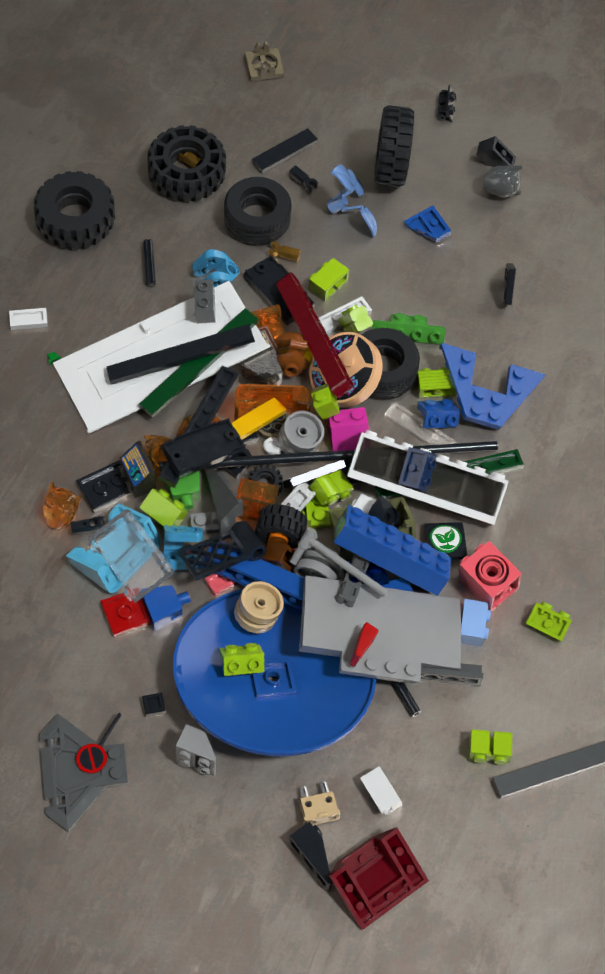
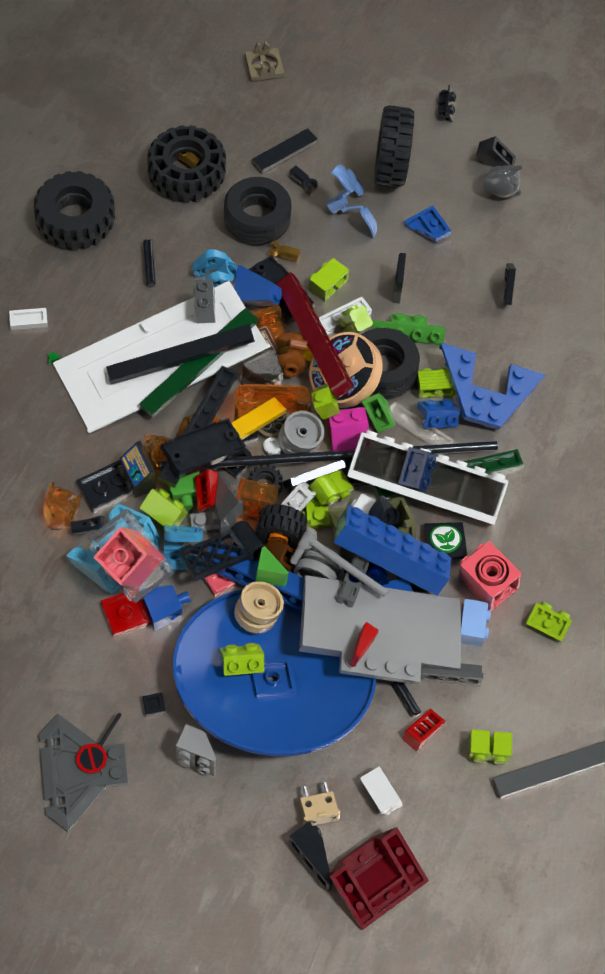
none -> coral brick [94,527,165,587]
none -> red slope [195,469,218,512]
none -> blue slope [234,265,282,306]
none -> bright green slope [256,546,289,587]
none -> bright green slope [362,393,395,433]
none -> black tile [393,253,406,304]
none -> red slope [402,708,446,751]

